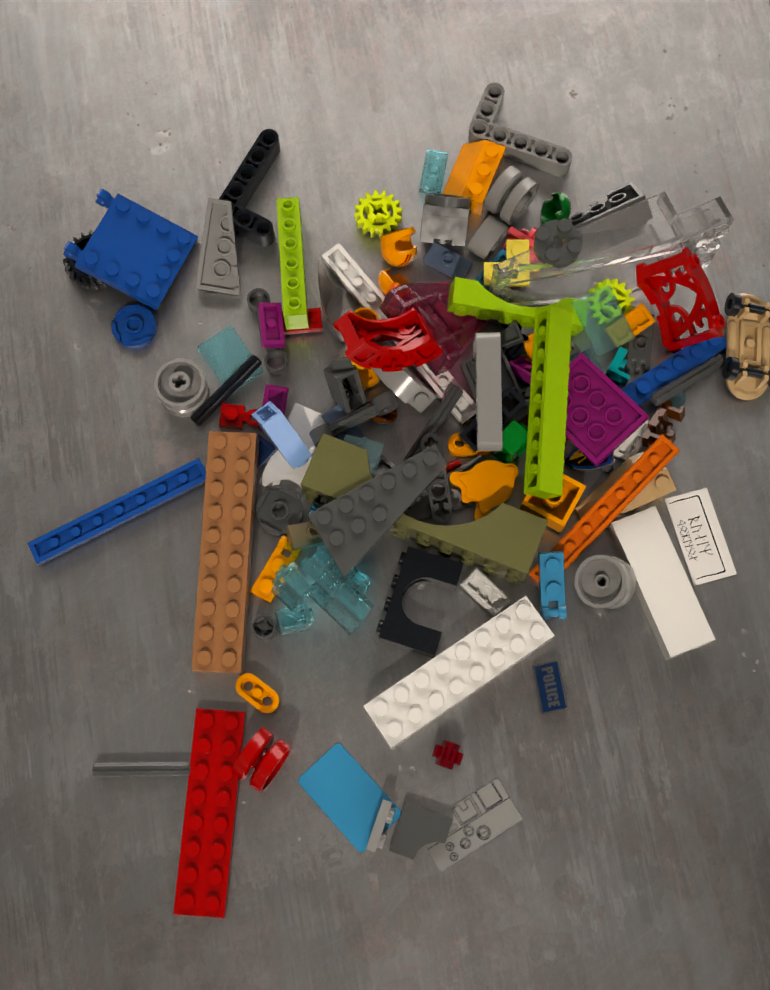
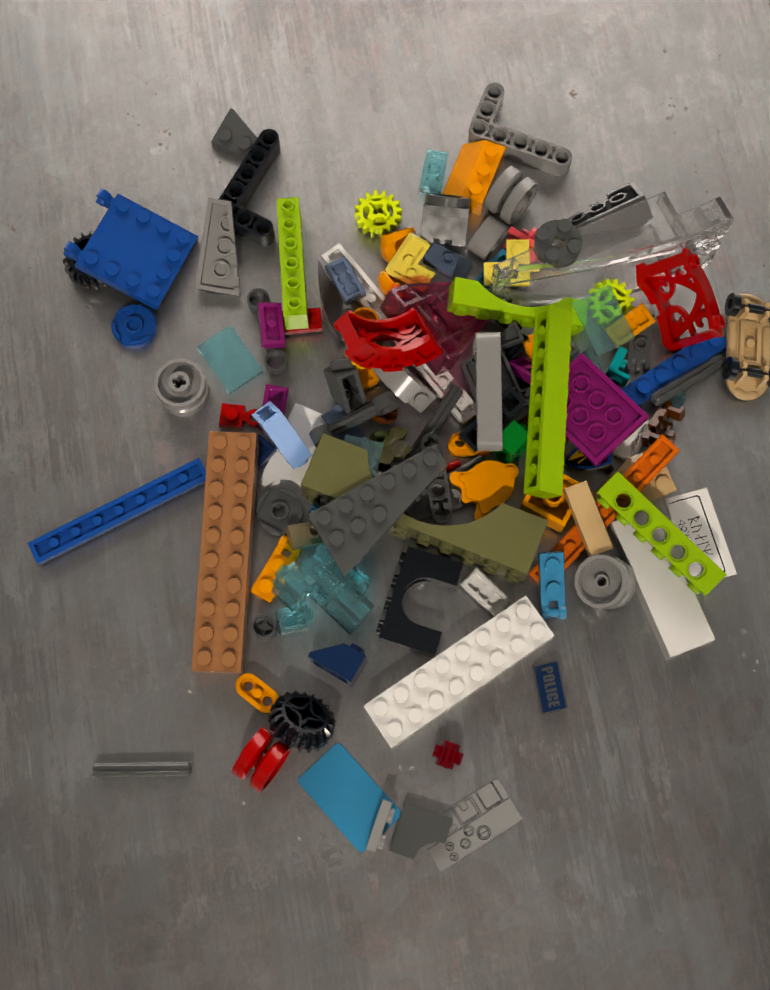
red plate [173,708,246,918] -> none
black axle [190,354,262,426] -> none
green hair [541,192,571,224] -> none
none -> dark grey wing [211,108,257,160]
none -> black gear [268,690,336,753]
none -> dark blue slope [308,643,367,687]
none -> sand blue plate [325,256,366,306]
none -> olive plate [368,428,412,465]
none -> light yellow plate [385,233,435,291]
none -> tan tile [563,481,613,557]
none -> lime brick [596,471,727,596]

